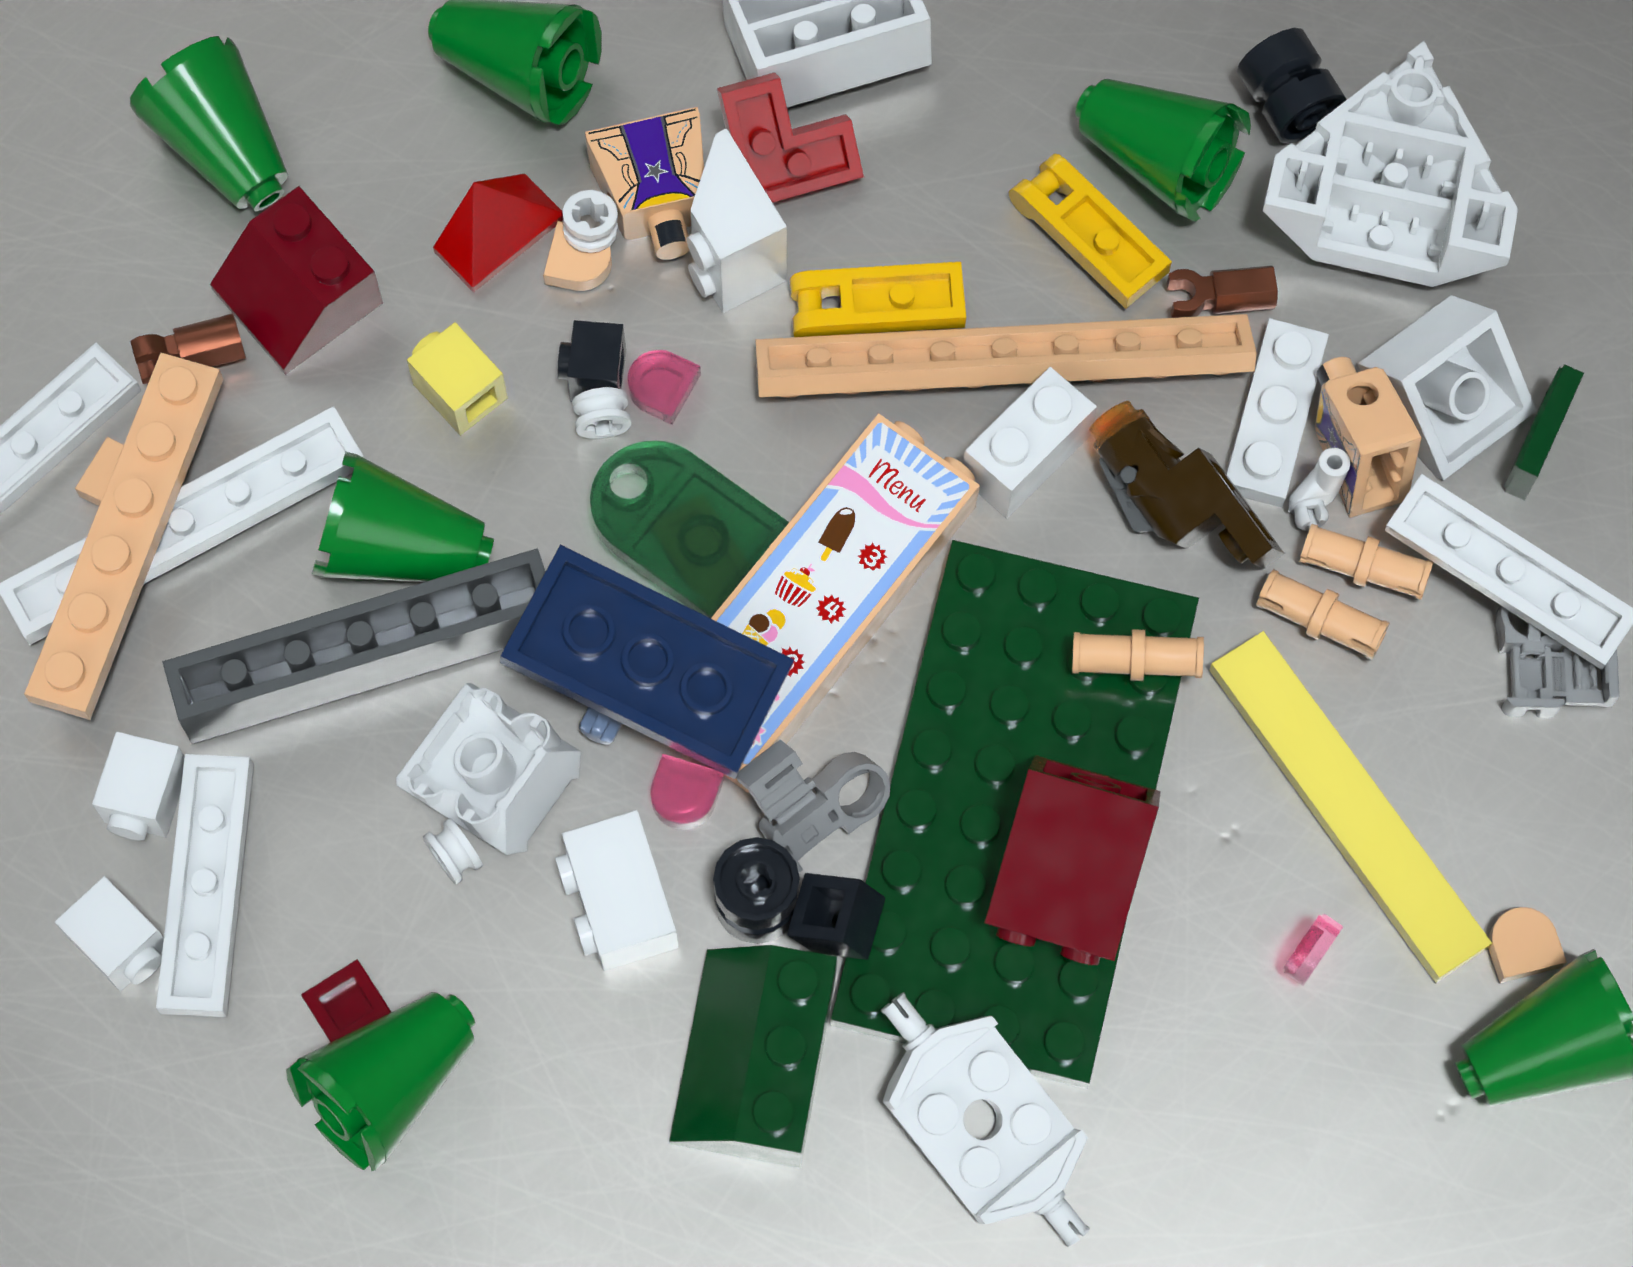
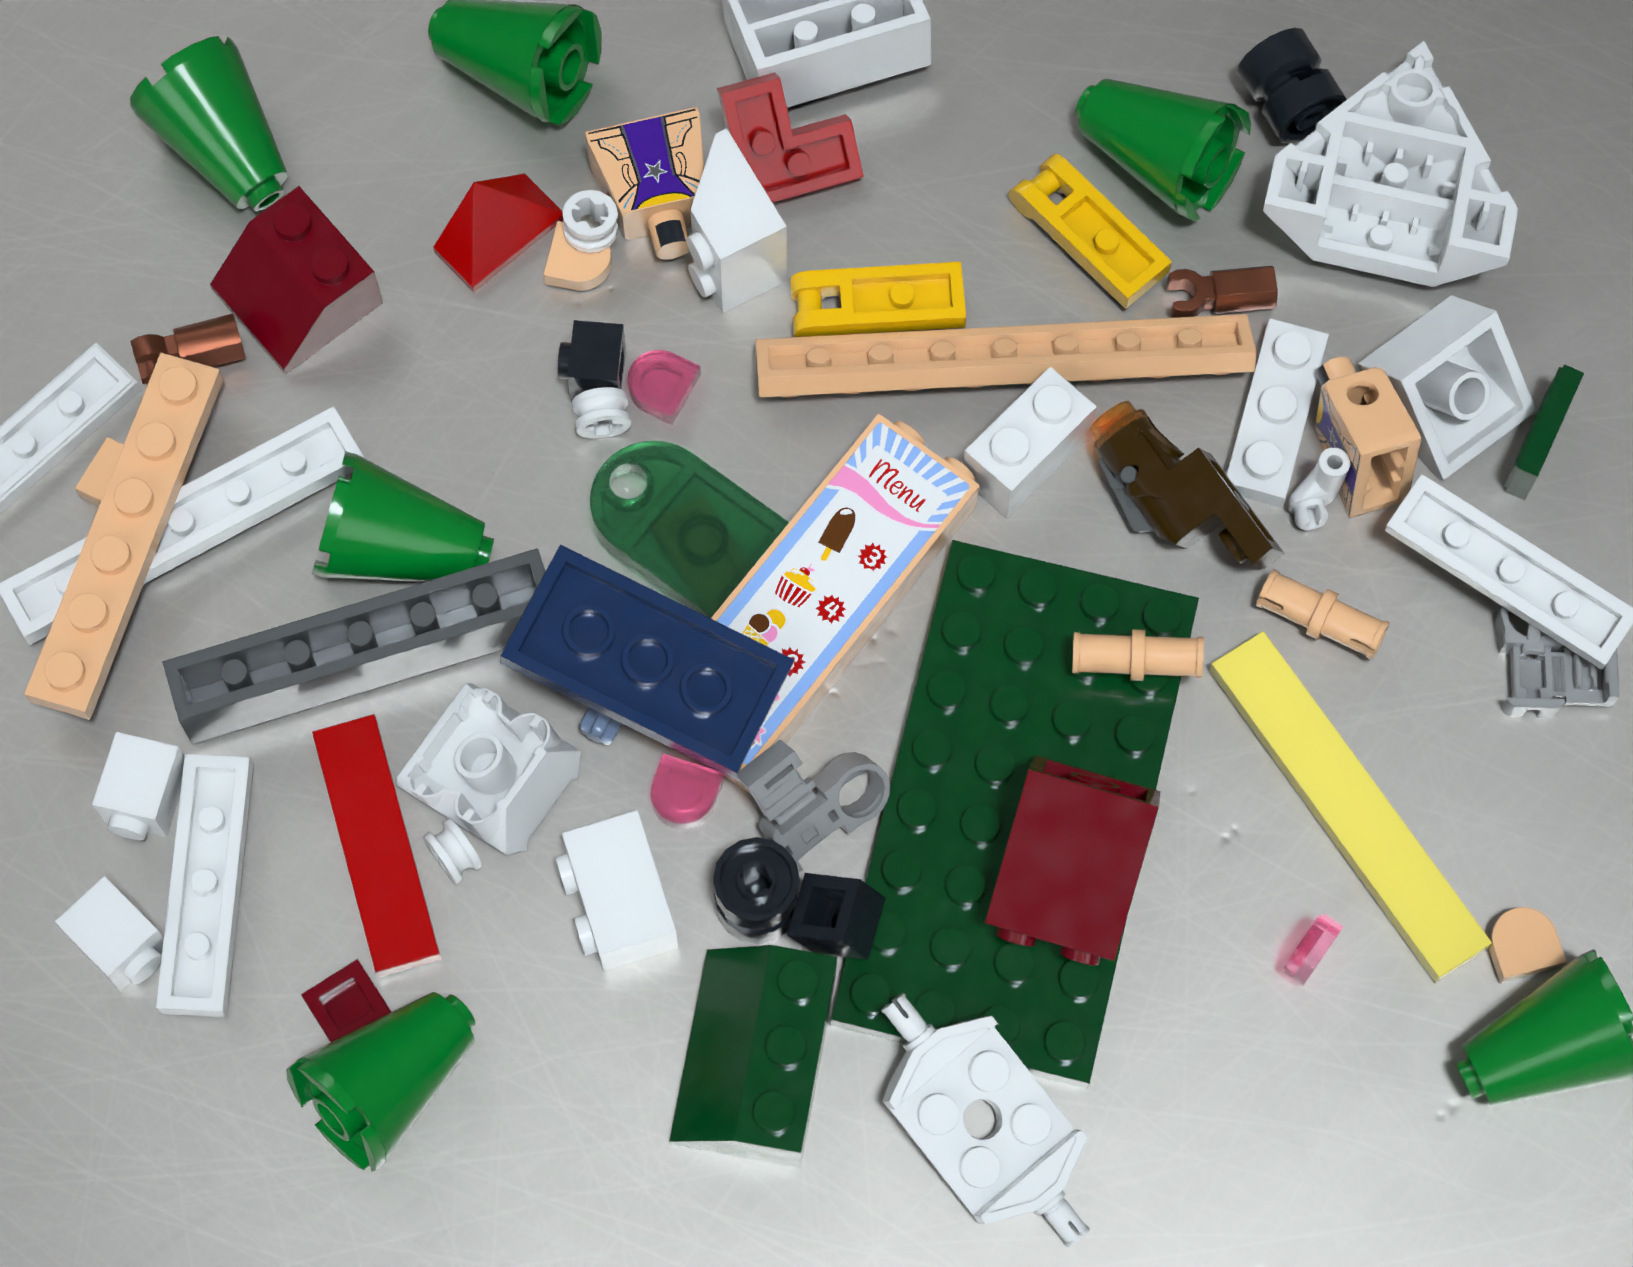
light yellow brick [407,322,508,436] -> none
light nougat pin [1299,524,1434,600] -> none
none -> red tile [312,714,442,978]

